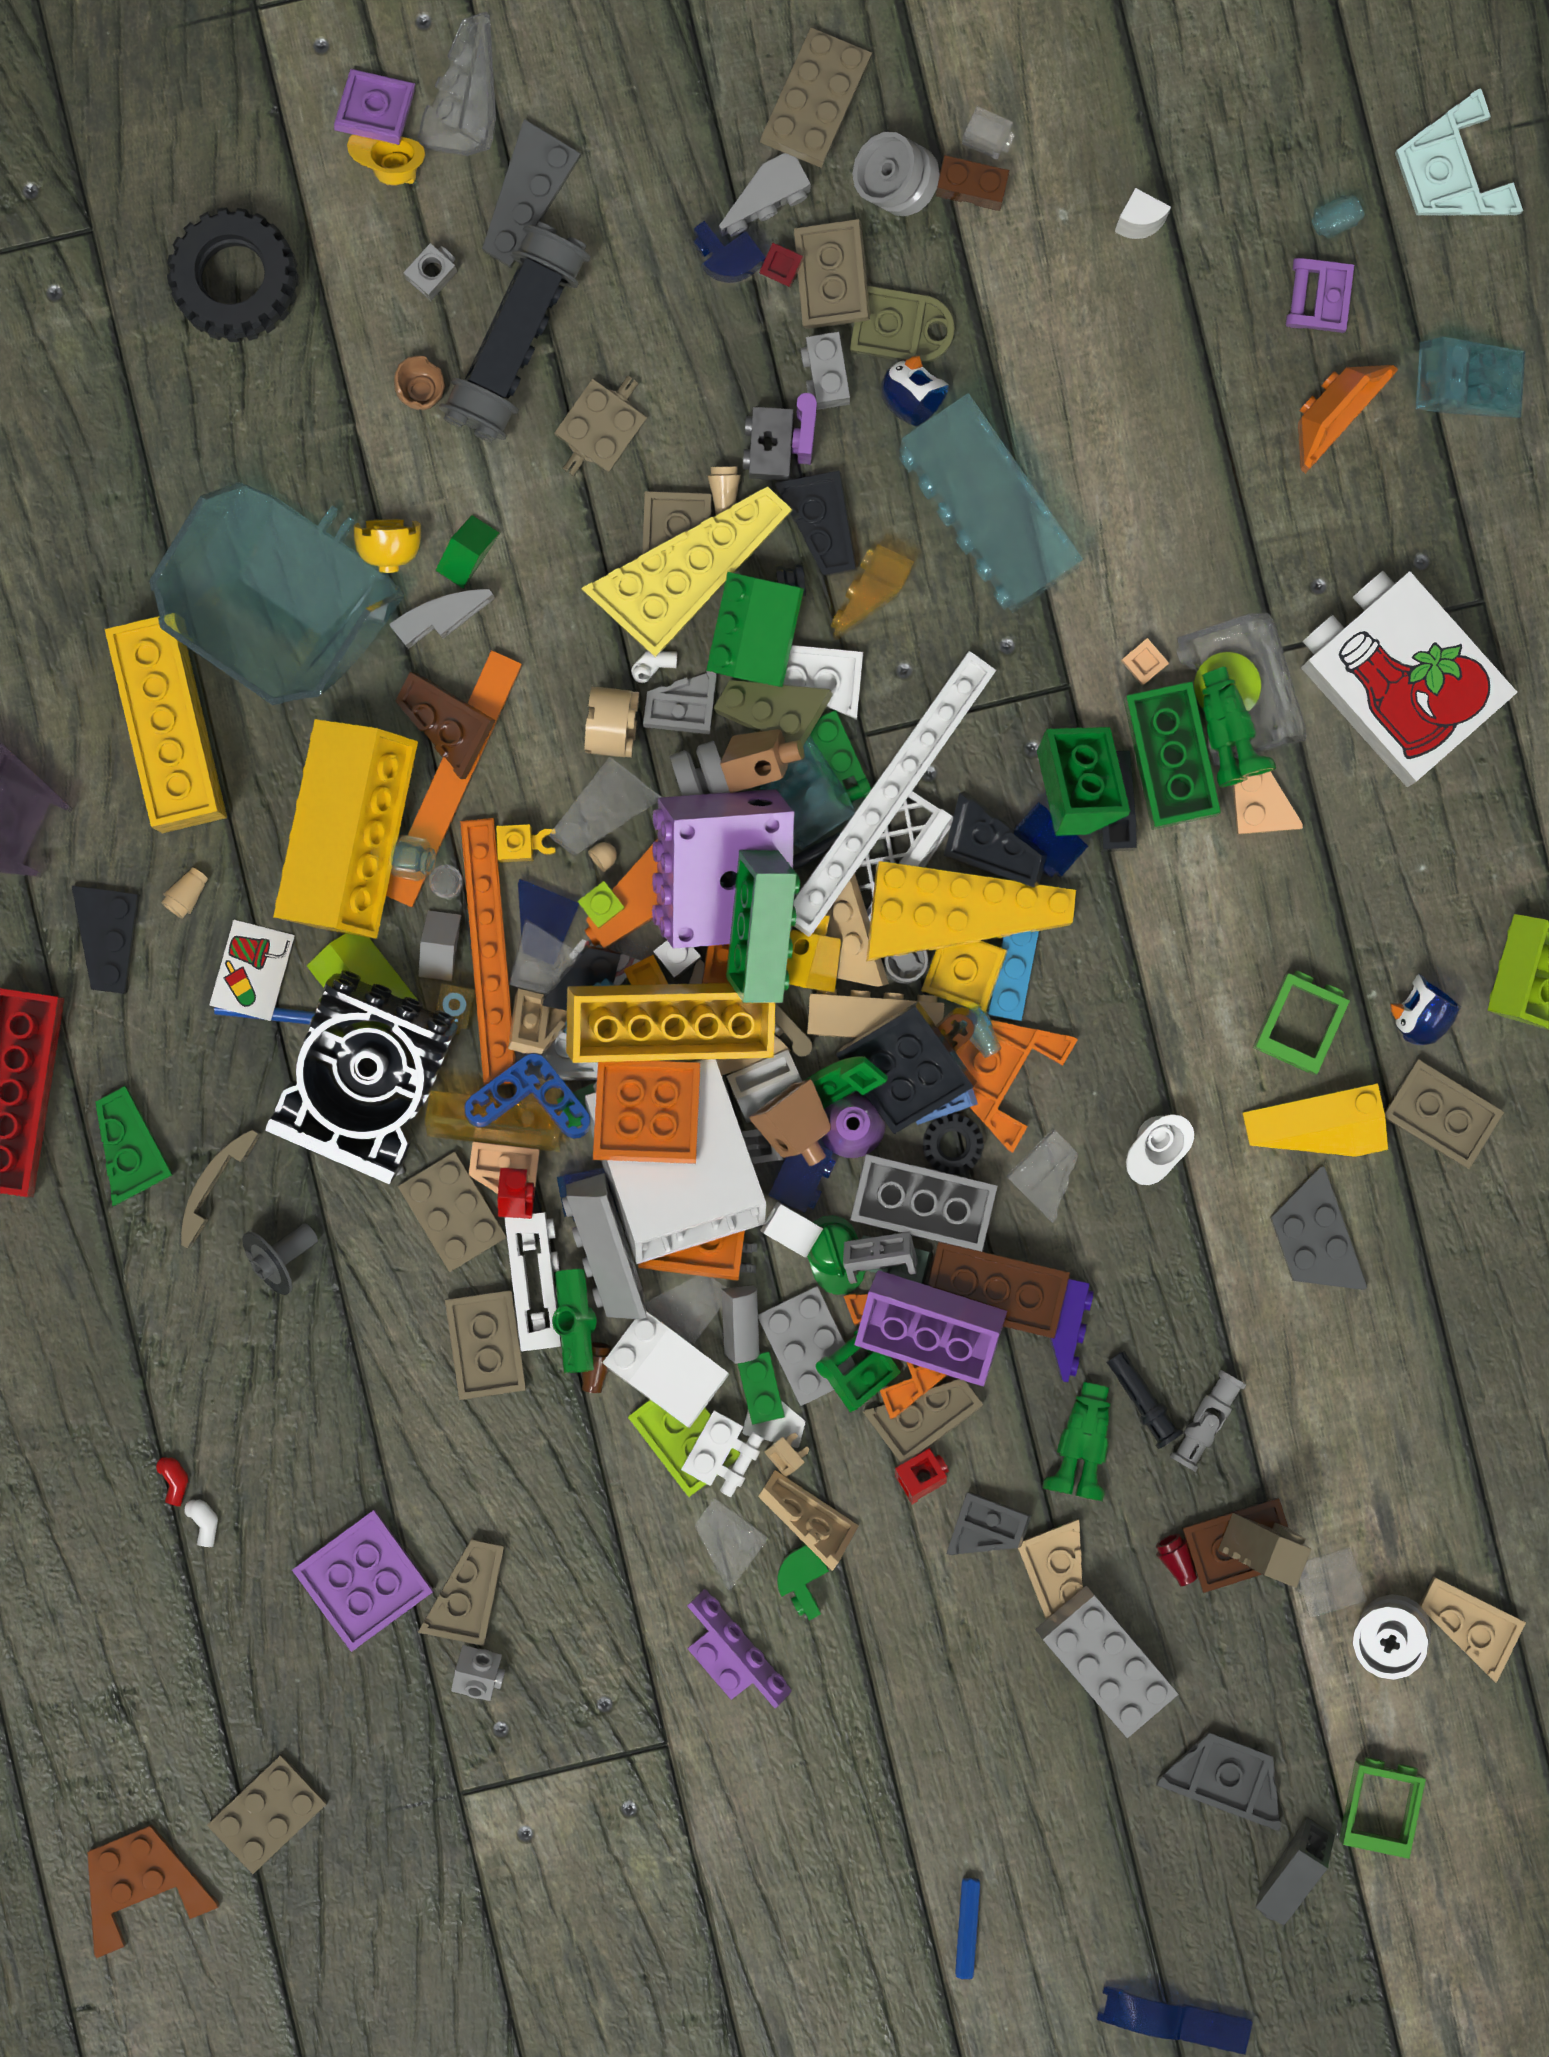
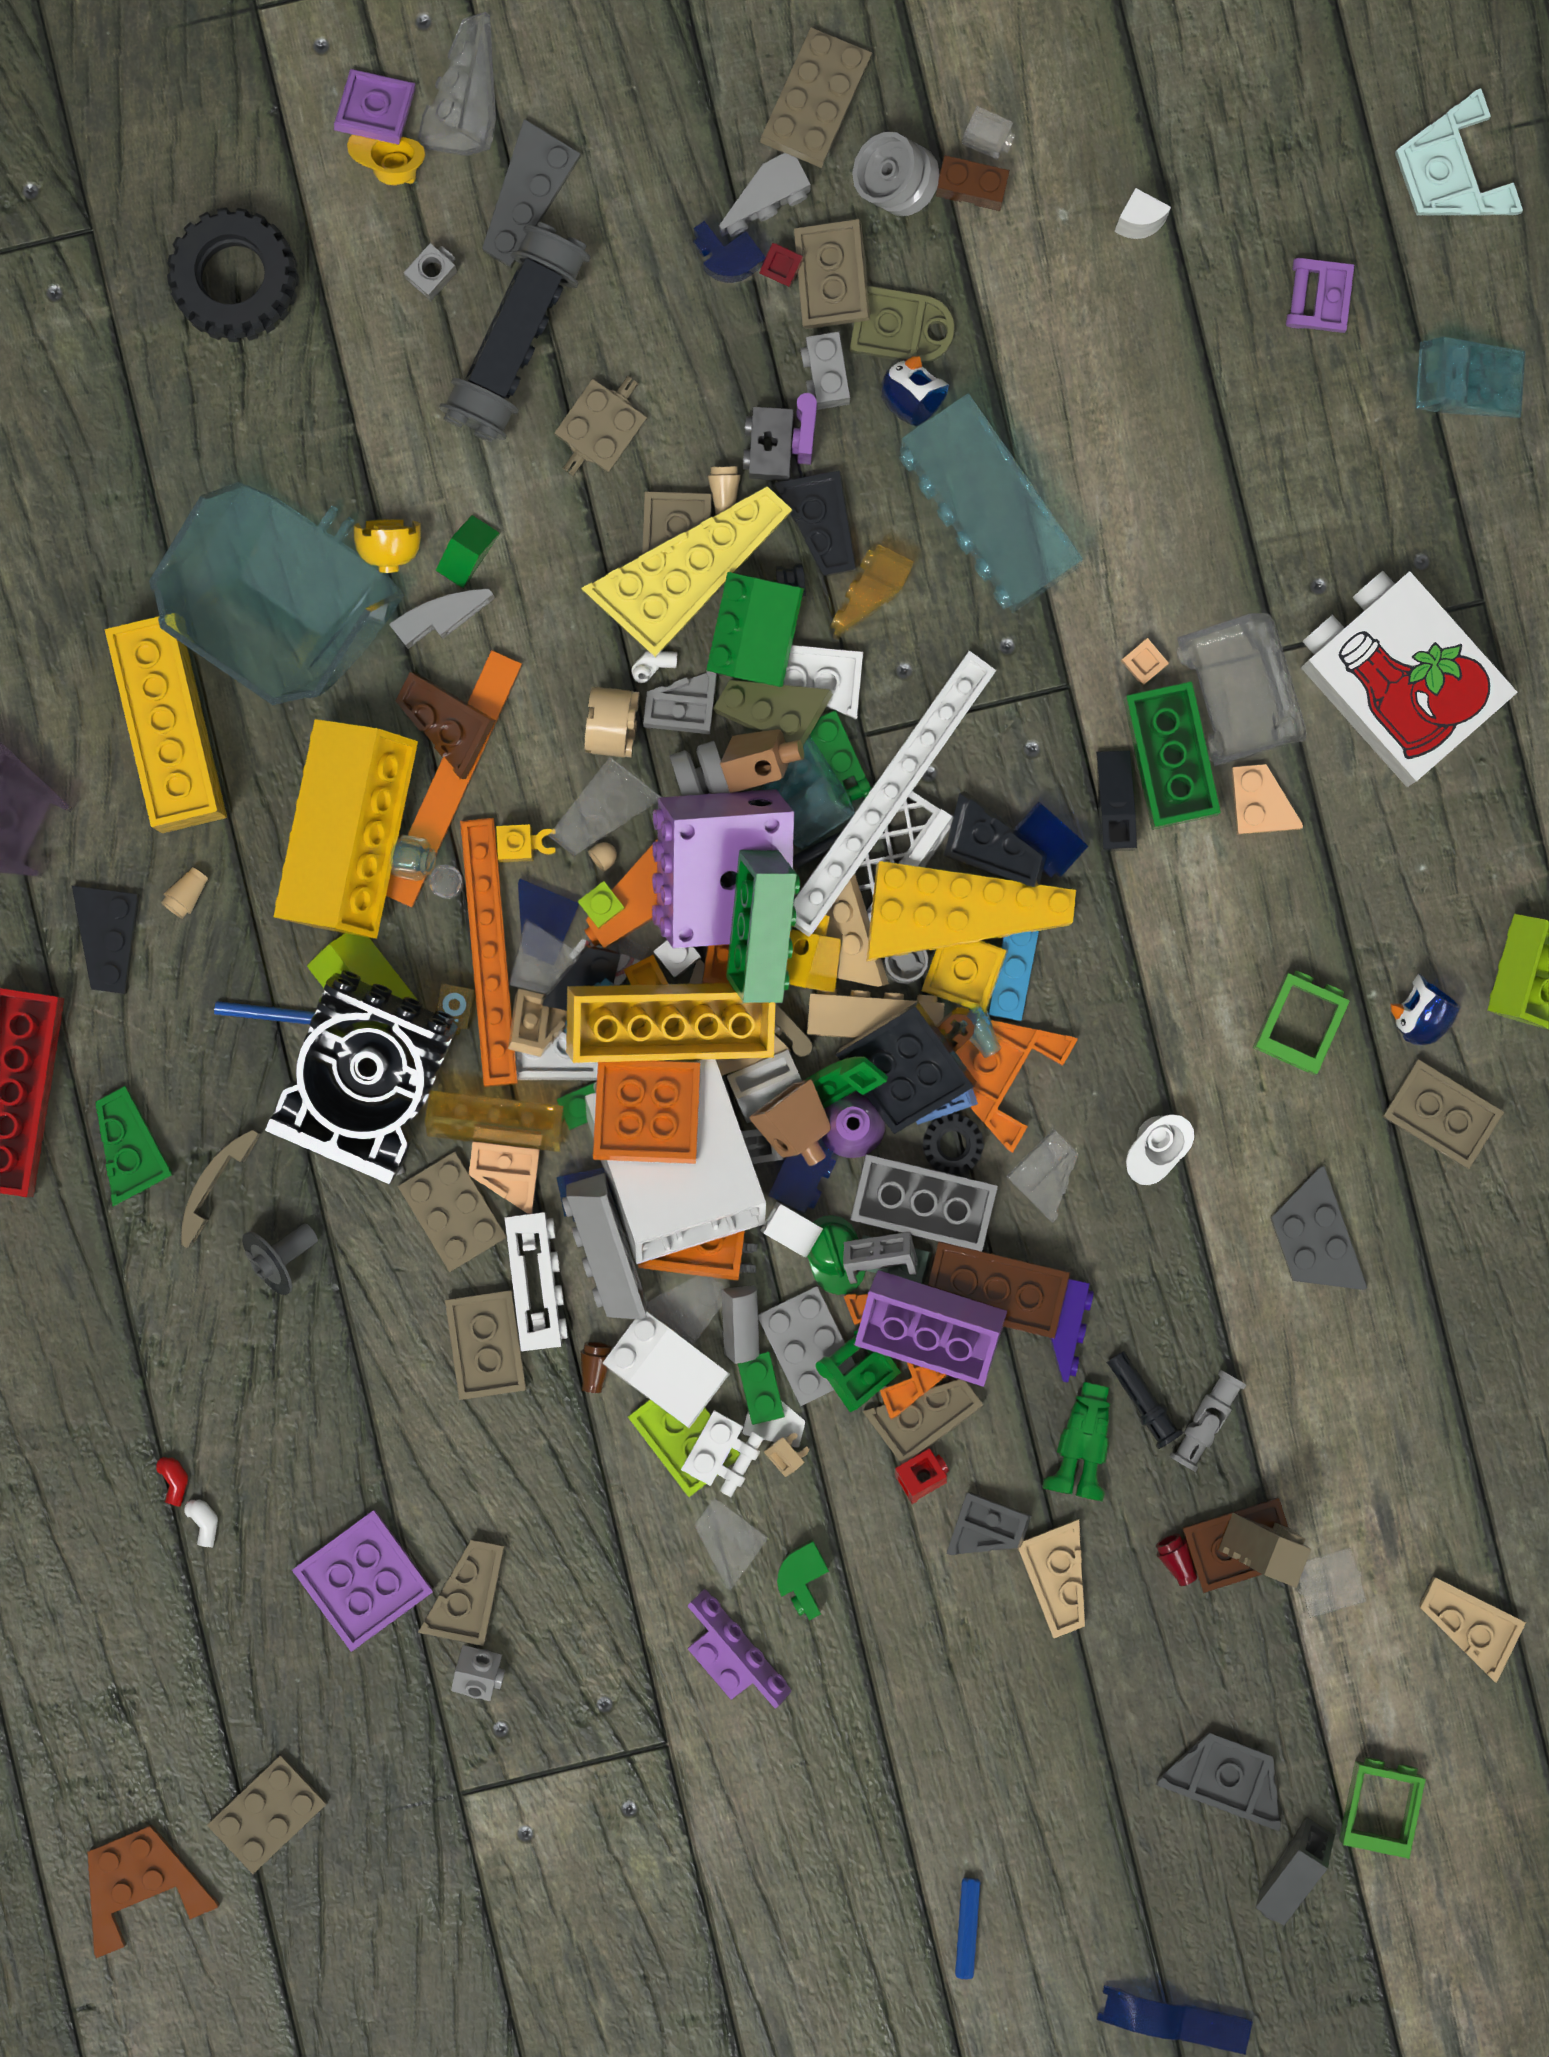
white sticker [209,920,295,1021] -> none
medium nougat hair [394,356,445,410] -> none
light grey slope [419,910,461,981] -> none
blue beam [464,1054,590,1139] -> none
red brick [497,1168,535,1219] -> none
green piece [552,1269,597,1373] -> none
tan wing [758,1470,859,1571] -> none
light grey brick [1035,1586,1179,1738] -> none
green slope [1037,727,1130,836] -> none
lime dish [1194,652,1261,712] -> none
green piece [1202,667,1276,787] -> none
yellow wedge [1242,1083,1388,1157] -> none
orange wedge [1298,365,1398,474] -> none
clear light blue brick [1311,194,1364,239] -> none
wheel [1353,1594,1432,1679] -> none

